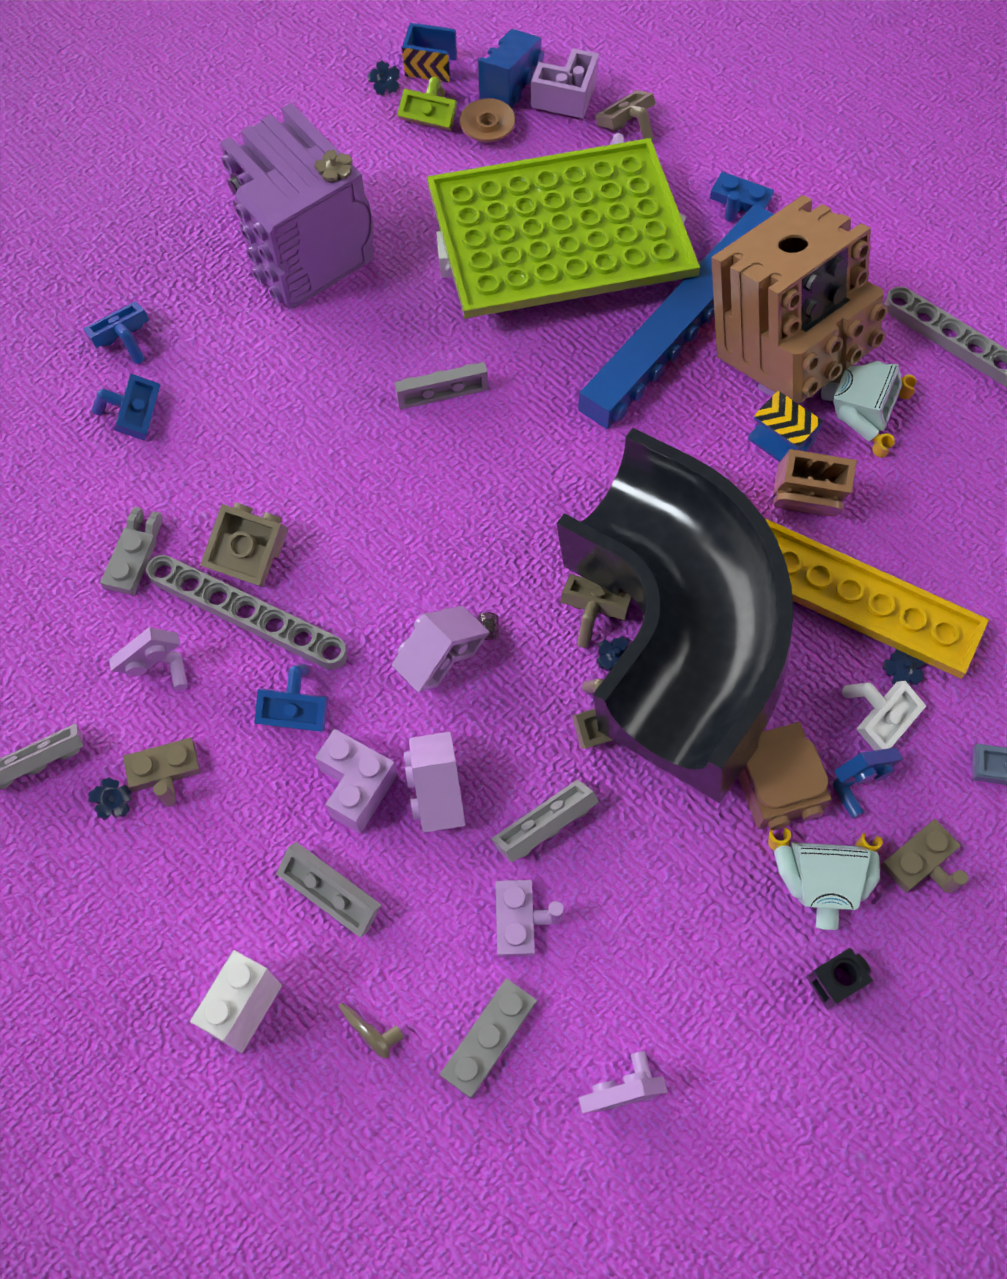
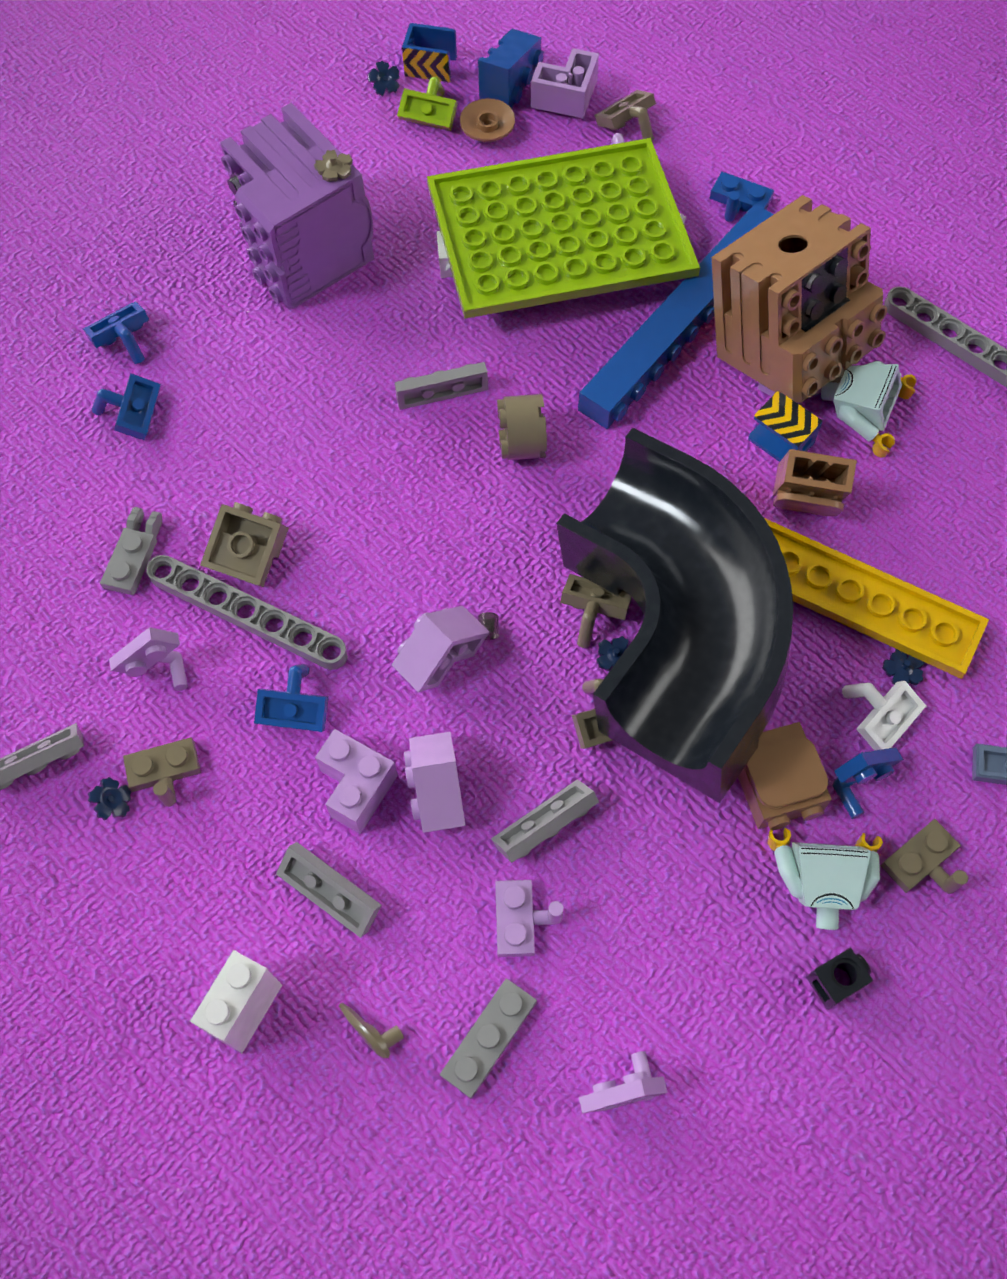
none -> dark tan brick [497,394,547,460]

